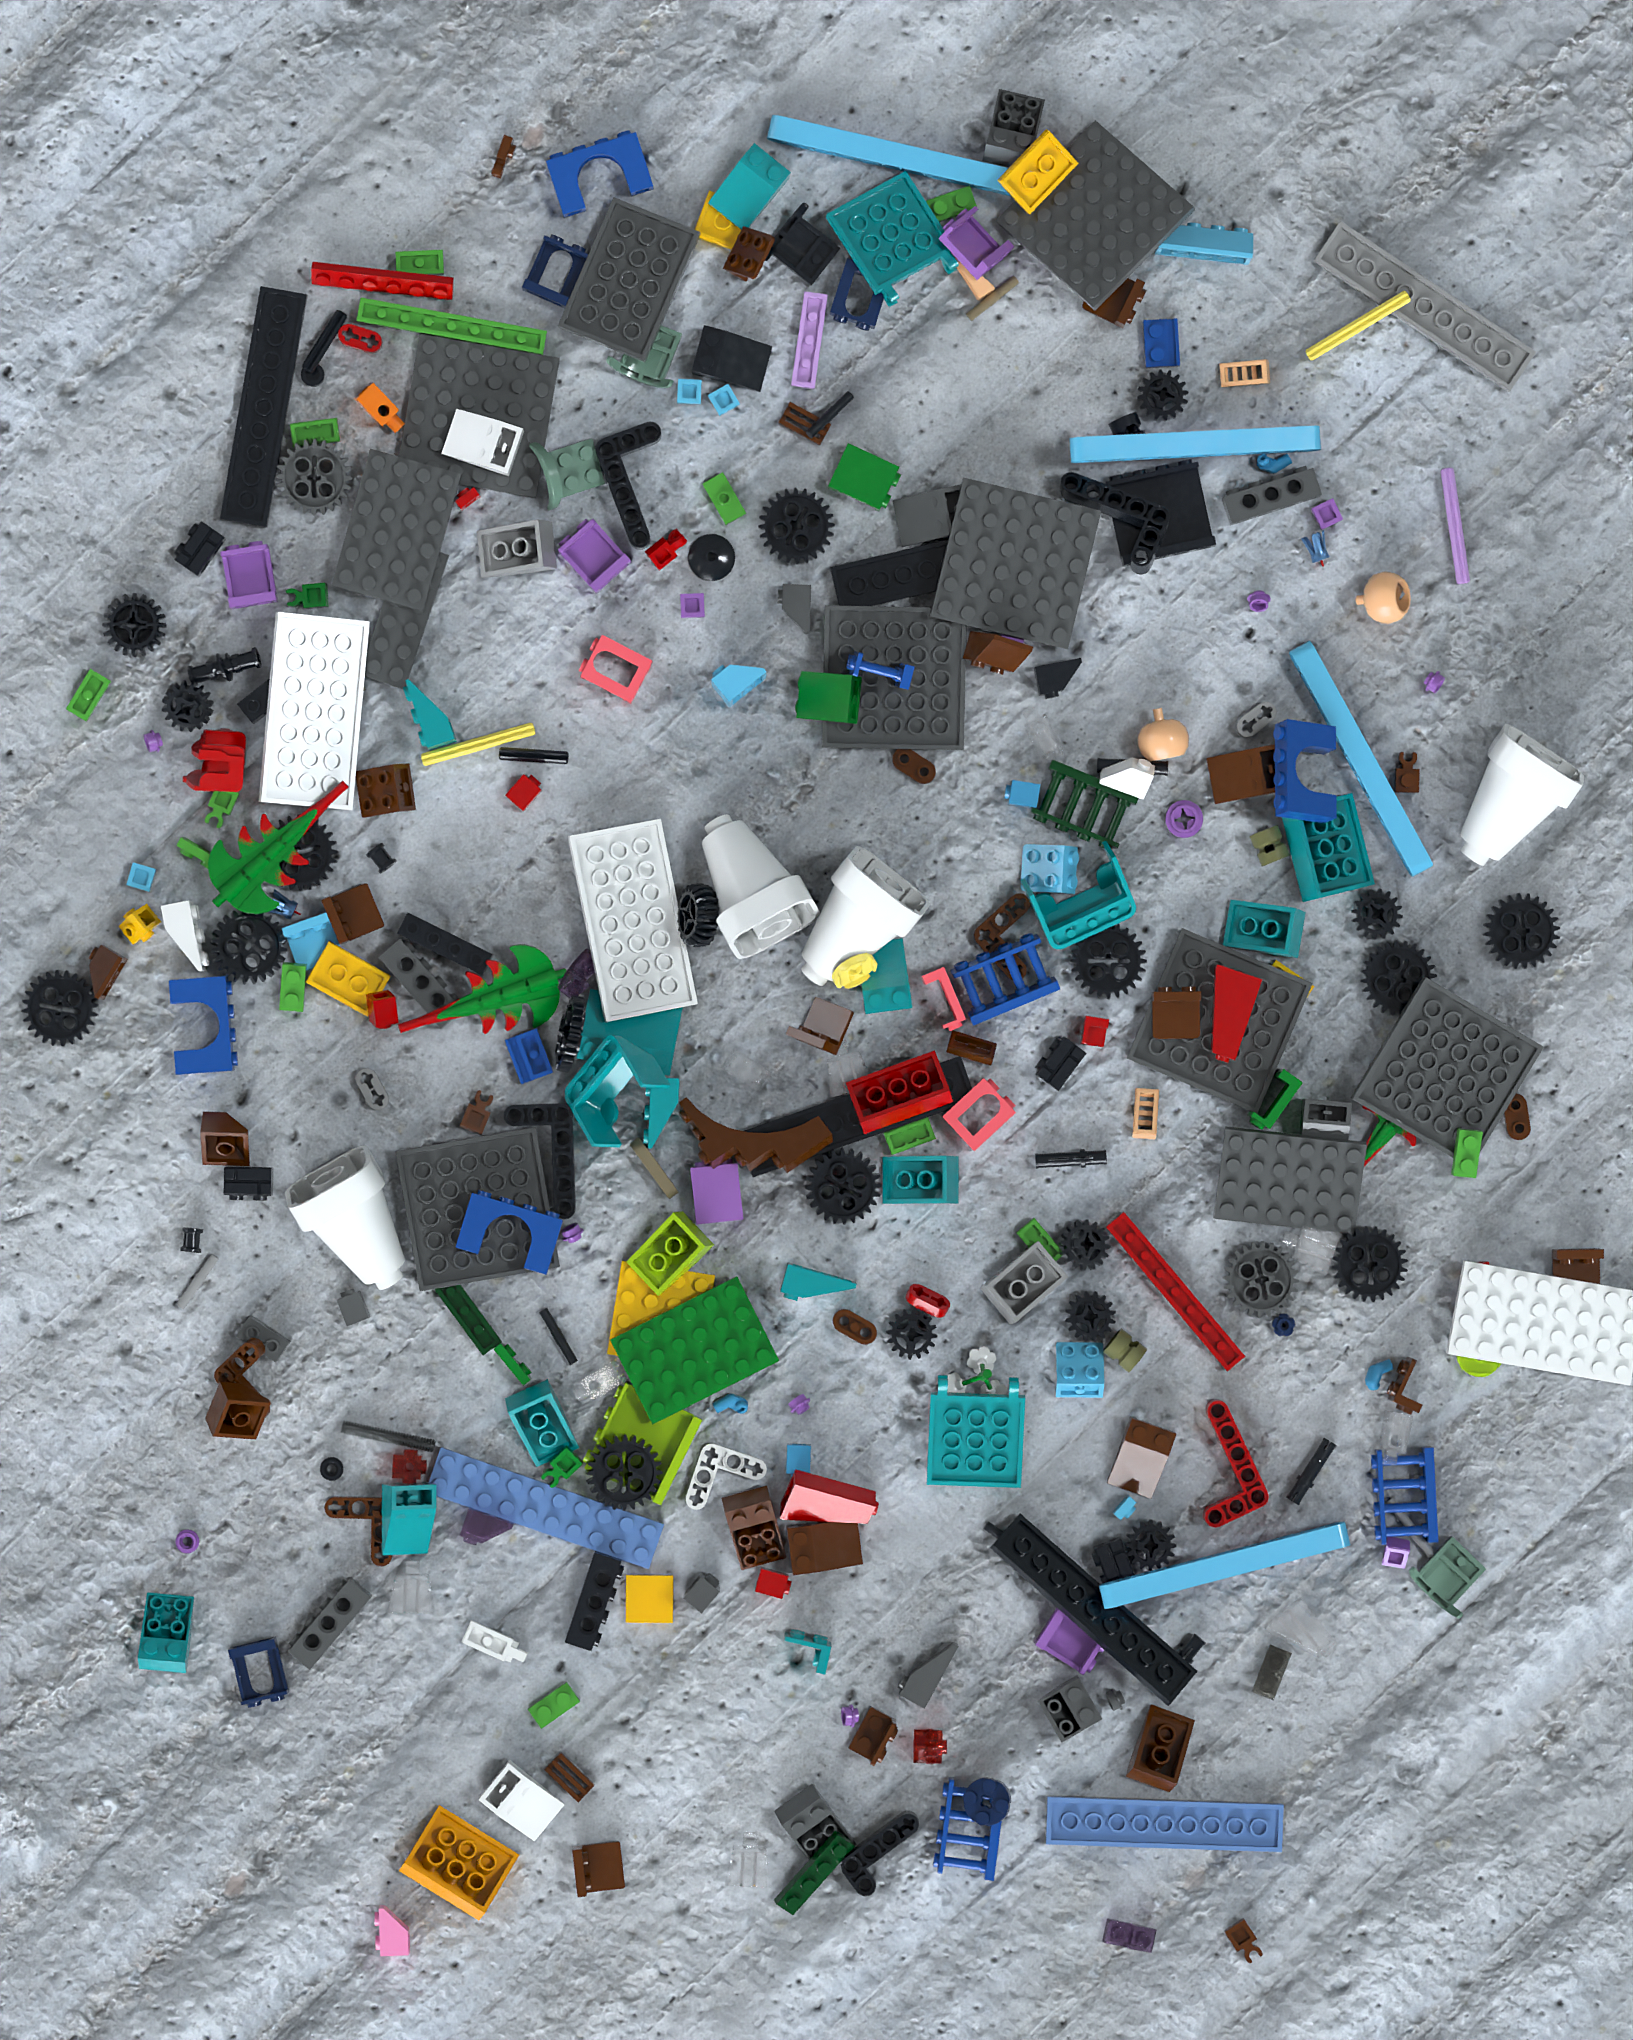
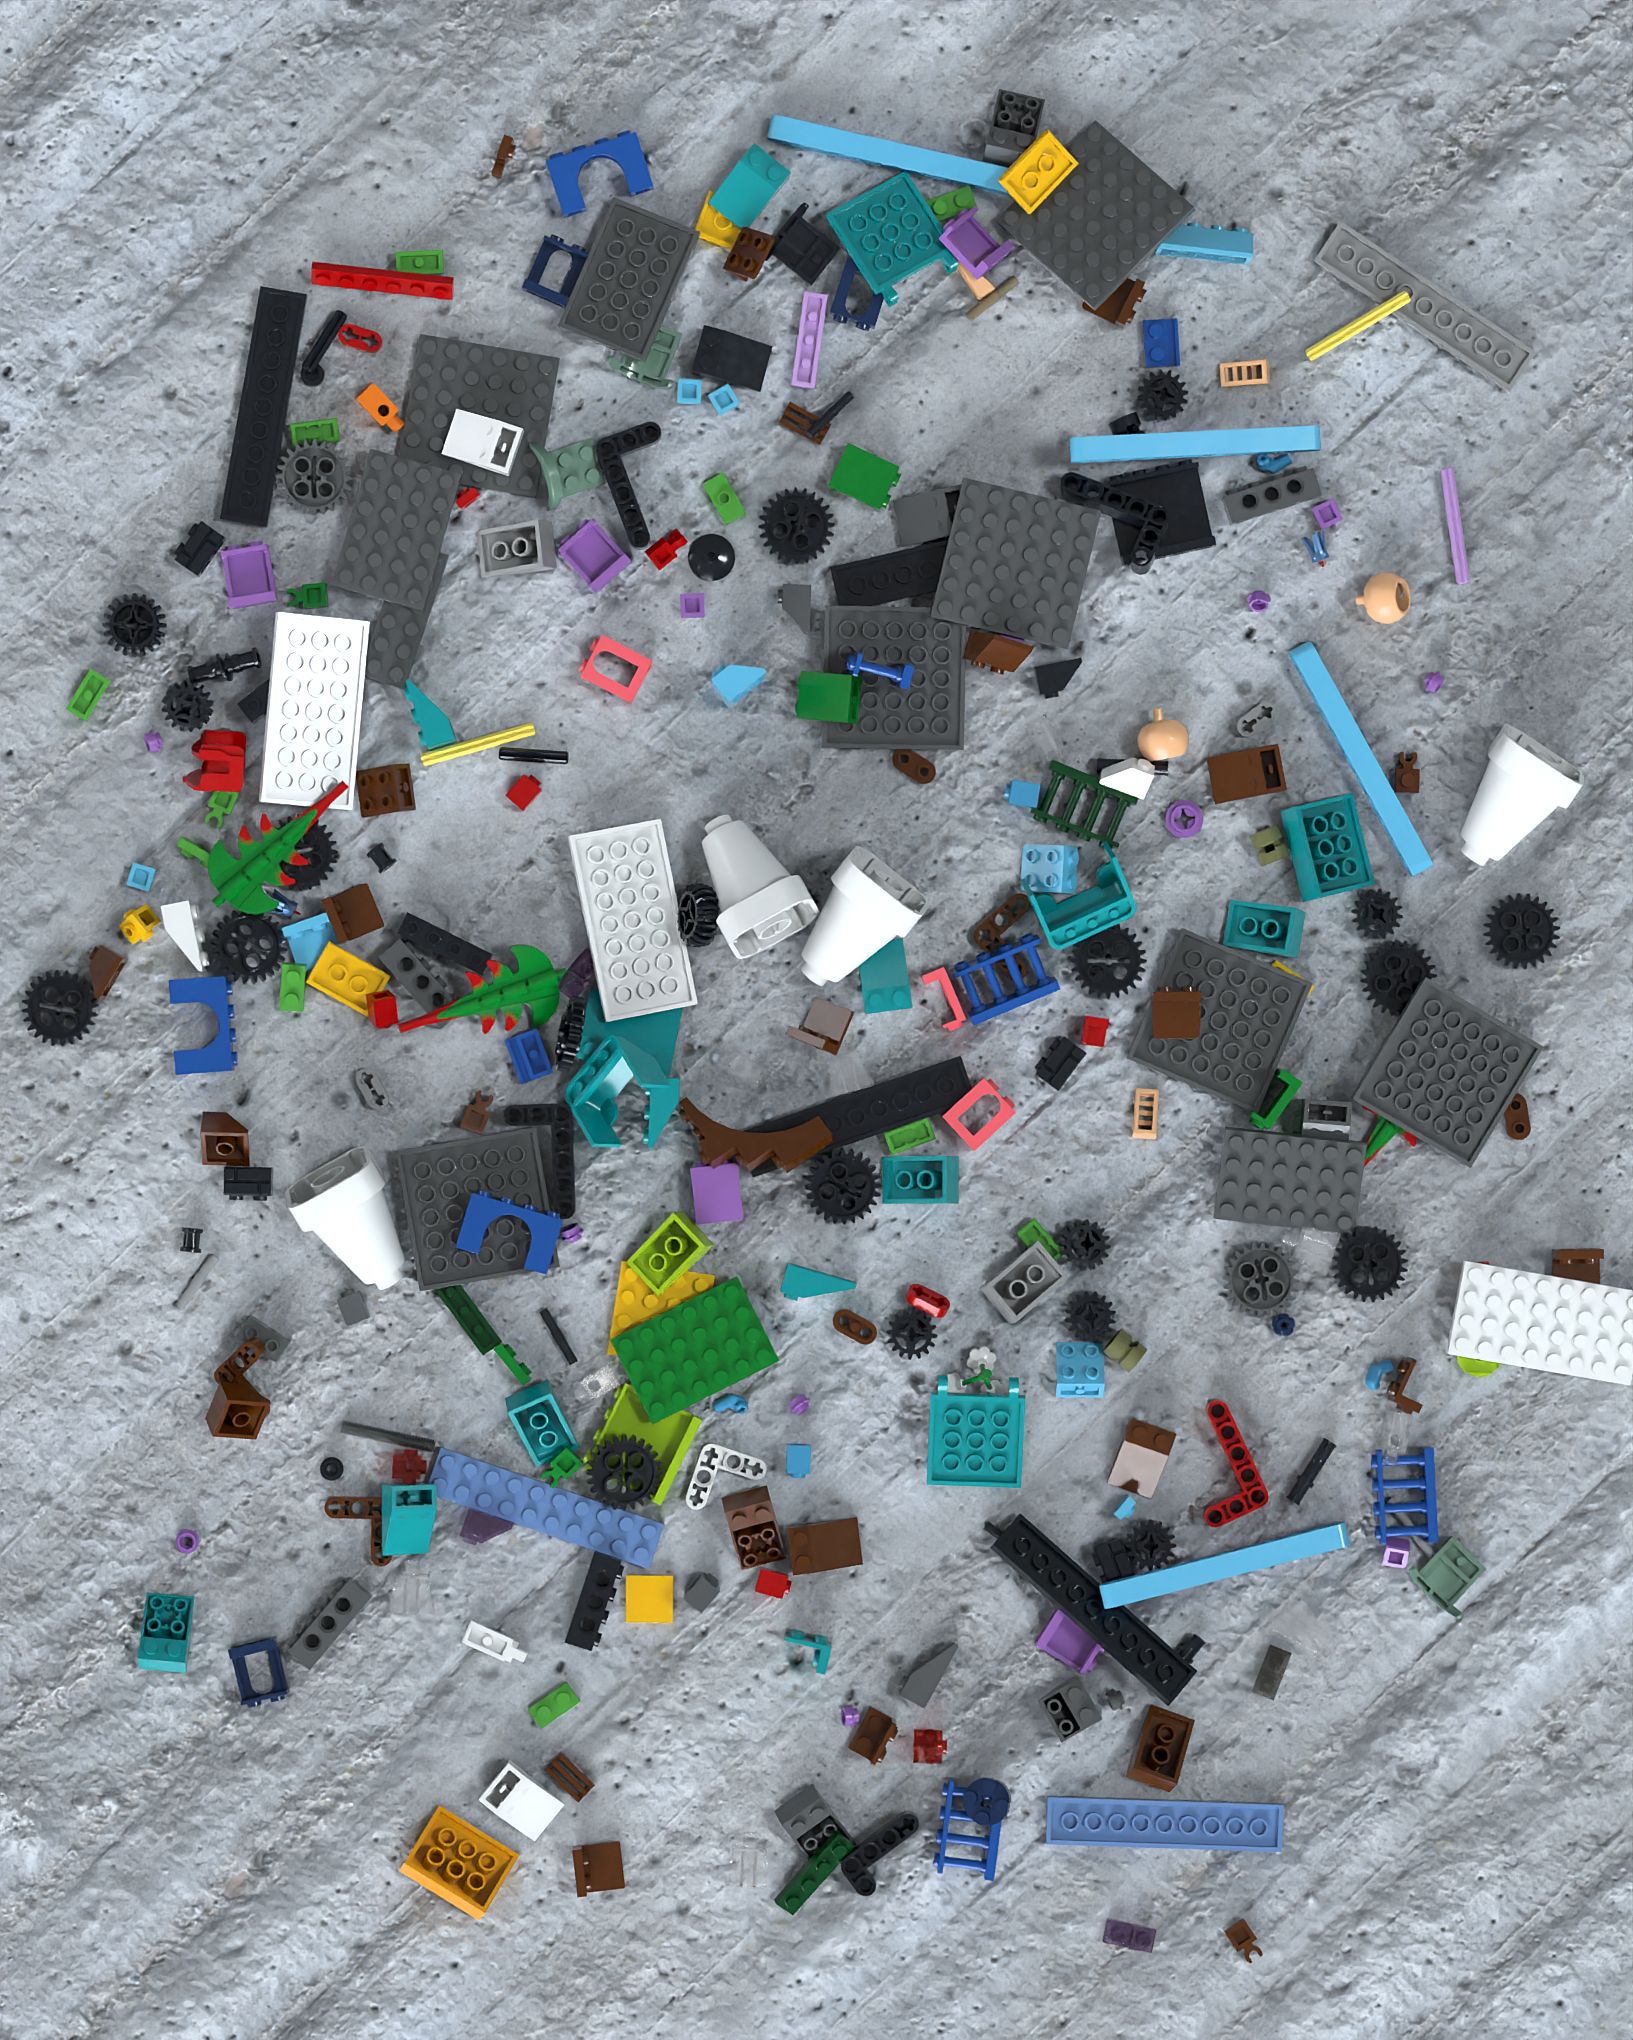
bright green plate [356,298,547,355] -> none
bright pink slope [375,1905,410,1956] -> none
dark tan beam [630,1137,679,1199] -> none
slope [780,1469,879,1524] -> none
light yellow tile [832,953,878,989] -> none
red slope [846,1050,953,1134] -> none
reddish brown tile [946,1030,997,1066] -> none
black pin [1035,1149,1107,1169] -> none
red plate [1106,1212,1246,1372] -> none
red slope [1211,964,1262,1063] -> none
blue arch [1273,719,1337,823] -> none
bright green plate [1451,1128,1483,1178] -> none

